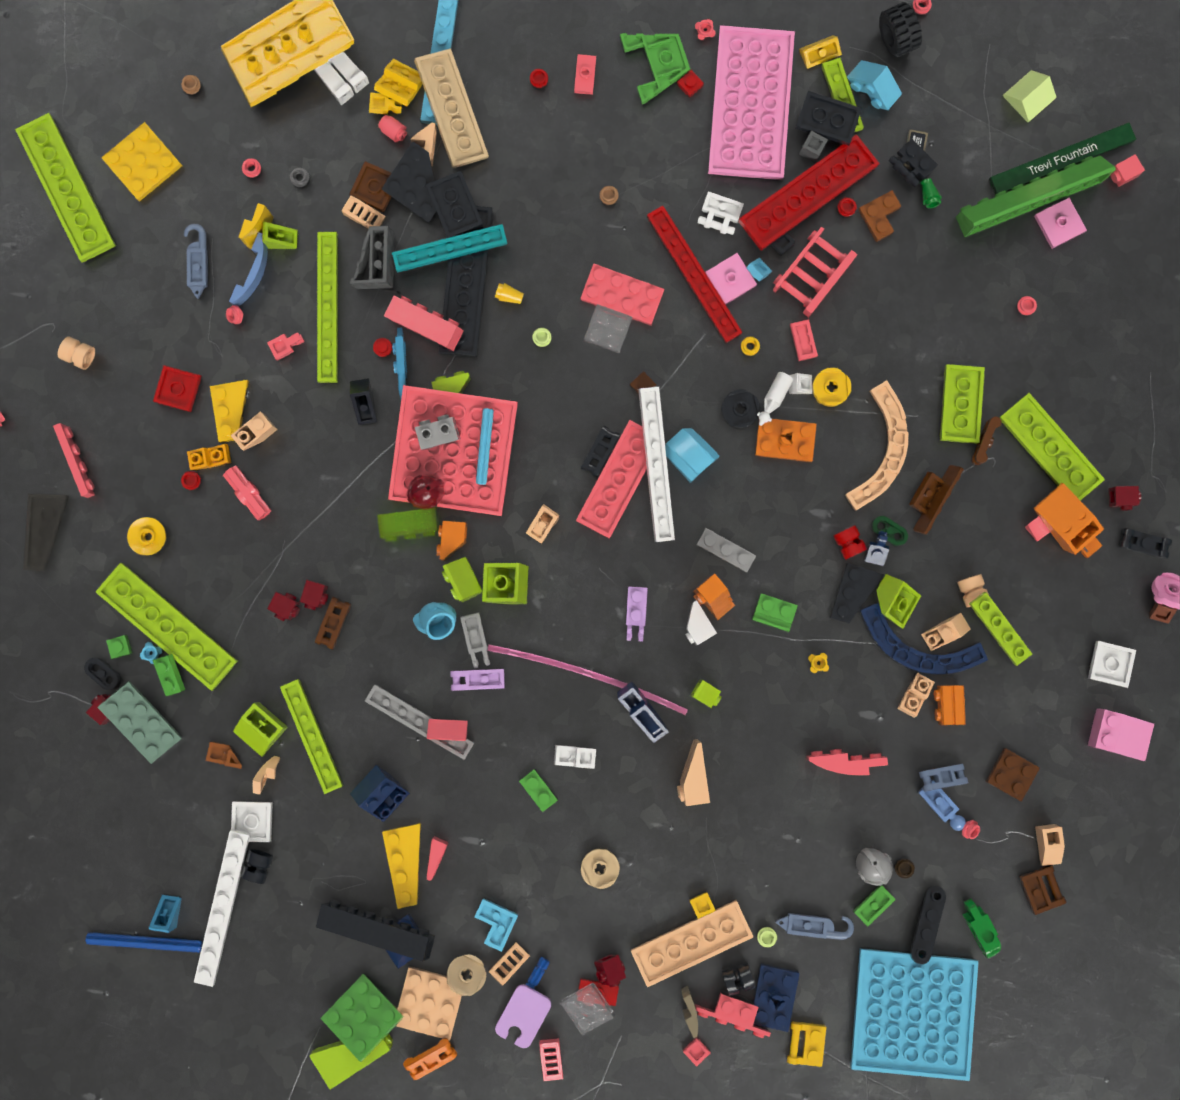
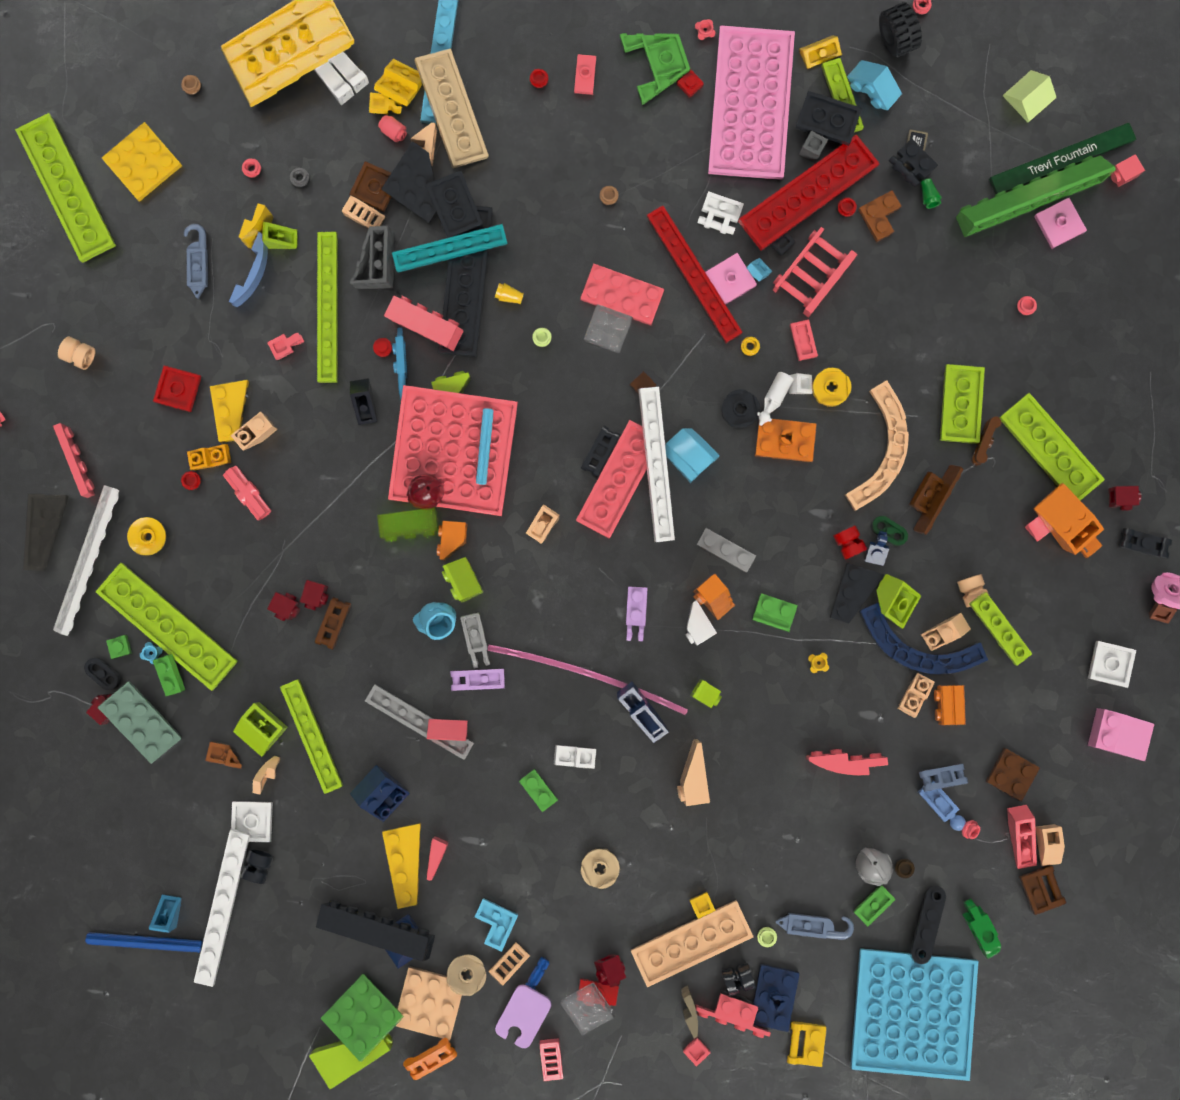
coral plate [226,305,243,324] -> none
light grey brick [415,414,460,450] -> none
lime slope [482,563,529,604] -> none
none -> white plate [53,485,119,636]
none -> coral slope [1007,805,1037,869]

